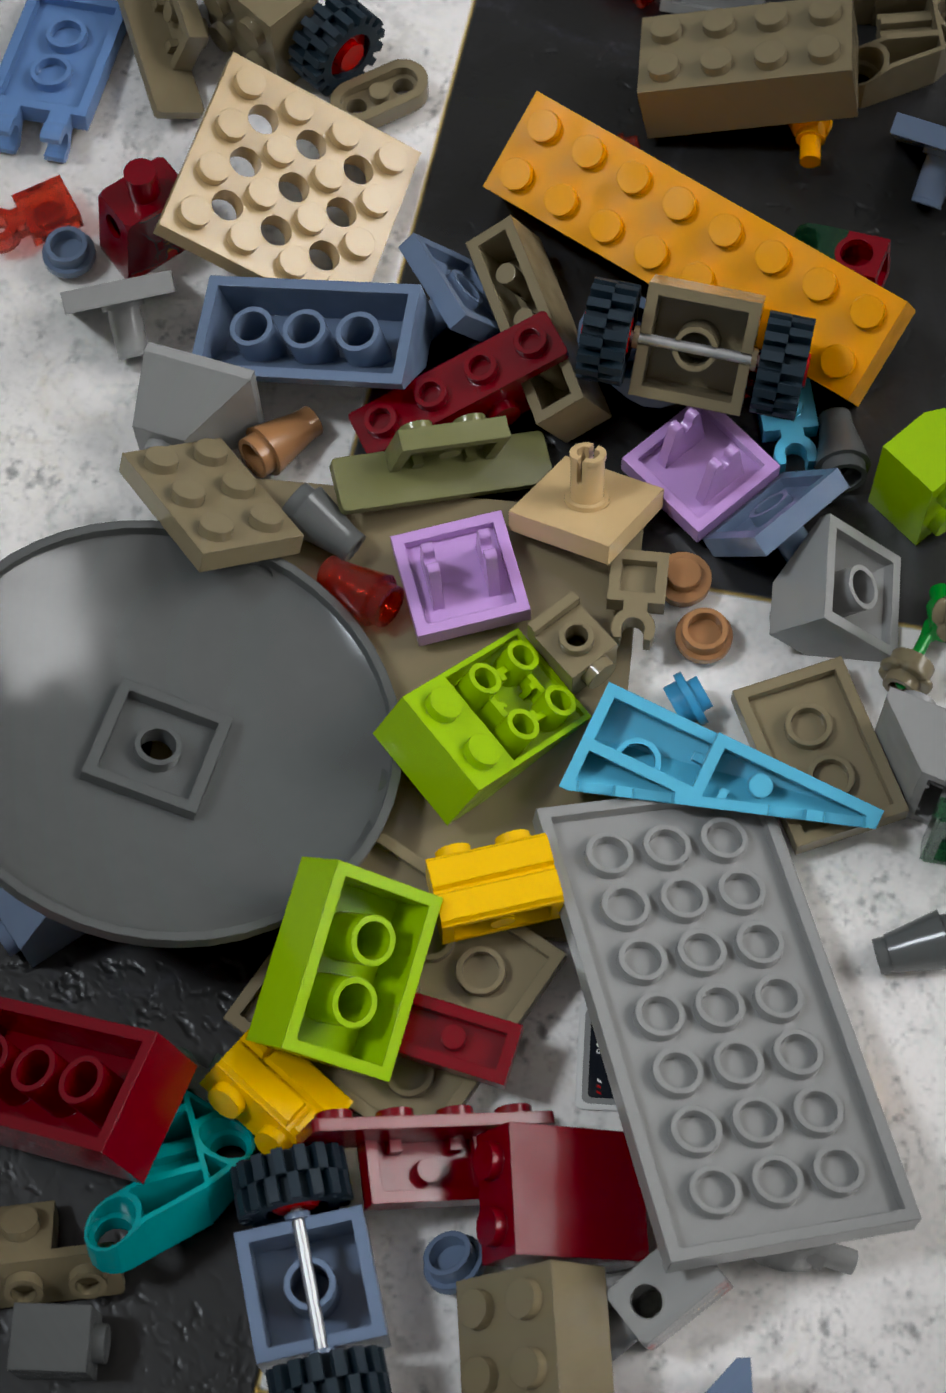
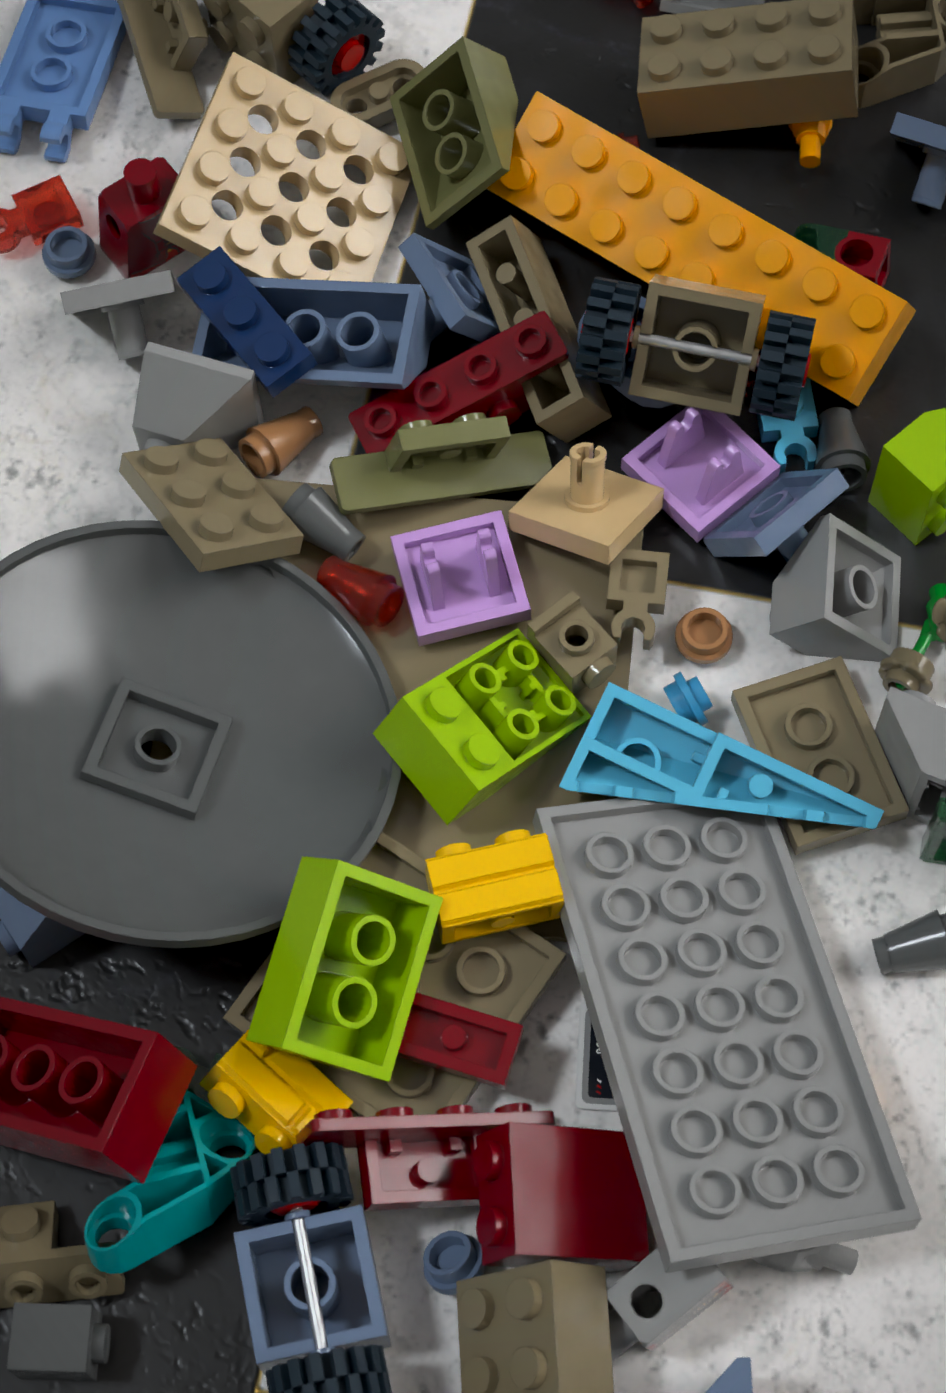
medium nougat plate [665,552,712,608] -> none
none -> dark blue plate [176,246,318,398]
none -> olive slope [389,36,518,230]

